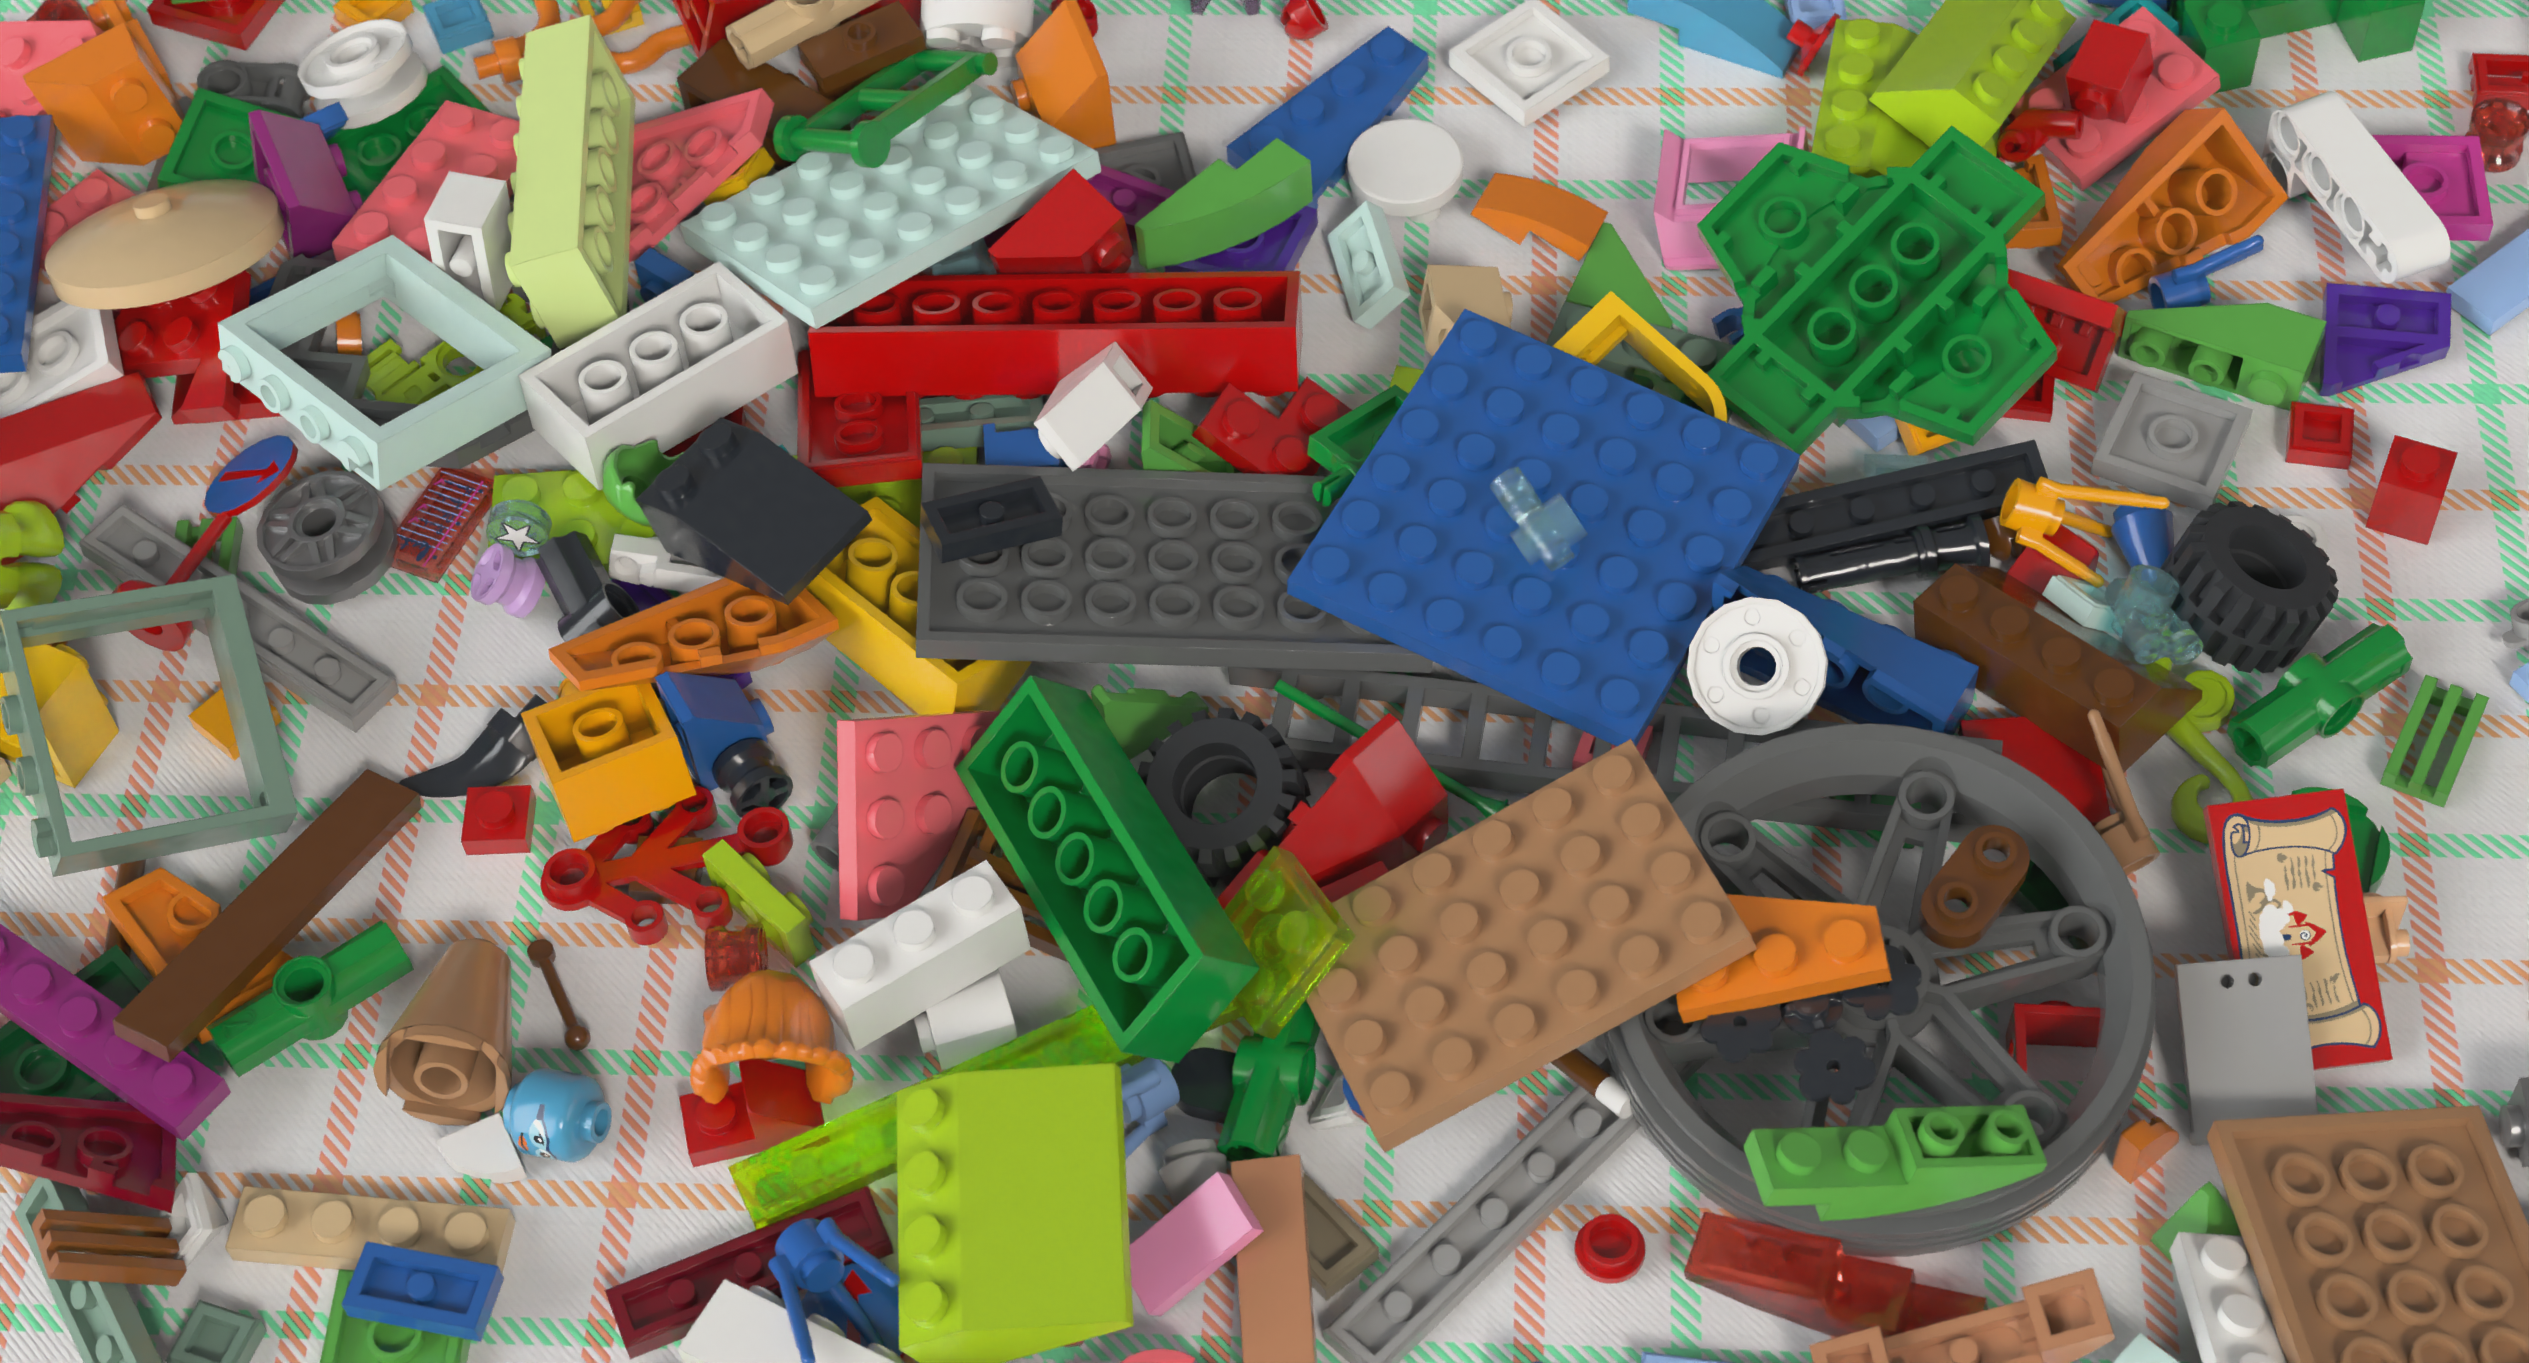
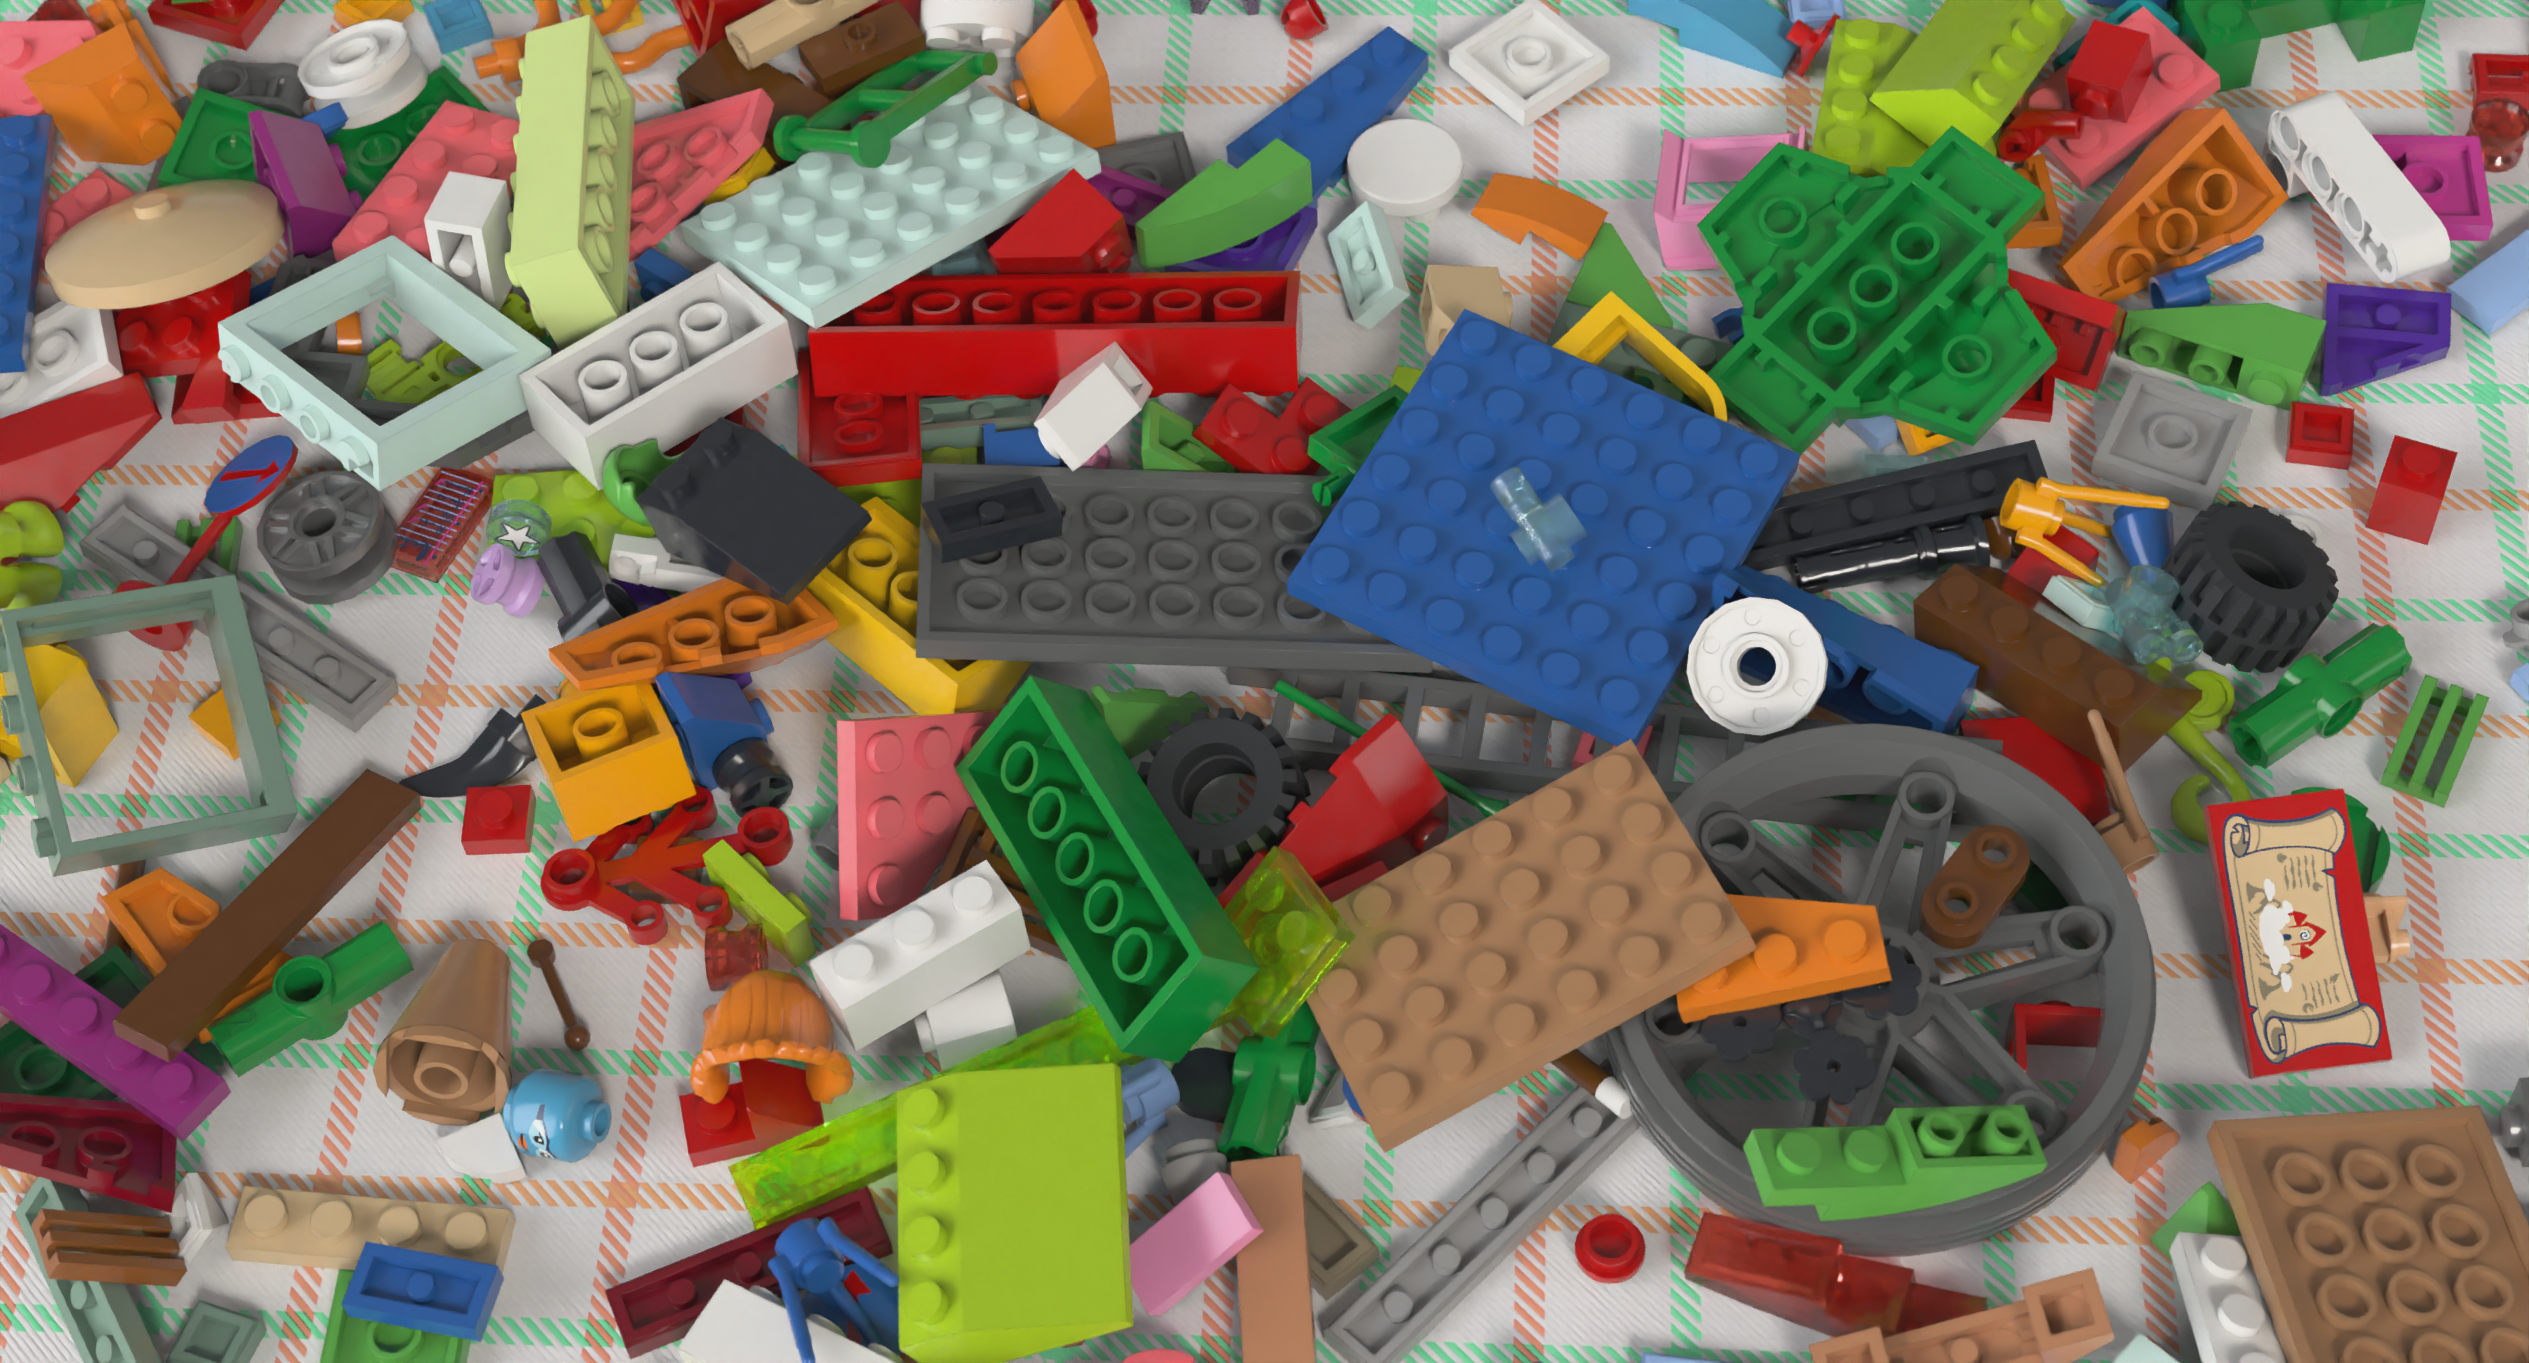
light grey container [2173,954,2318,1146] -> none

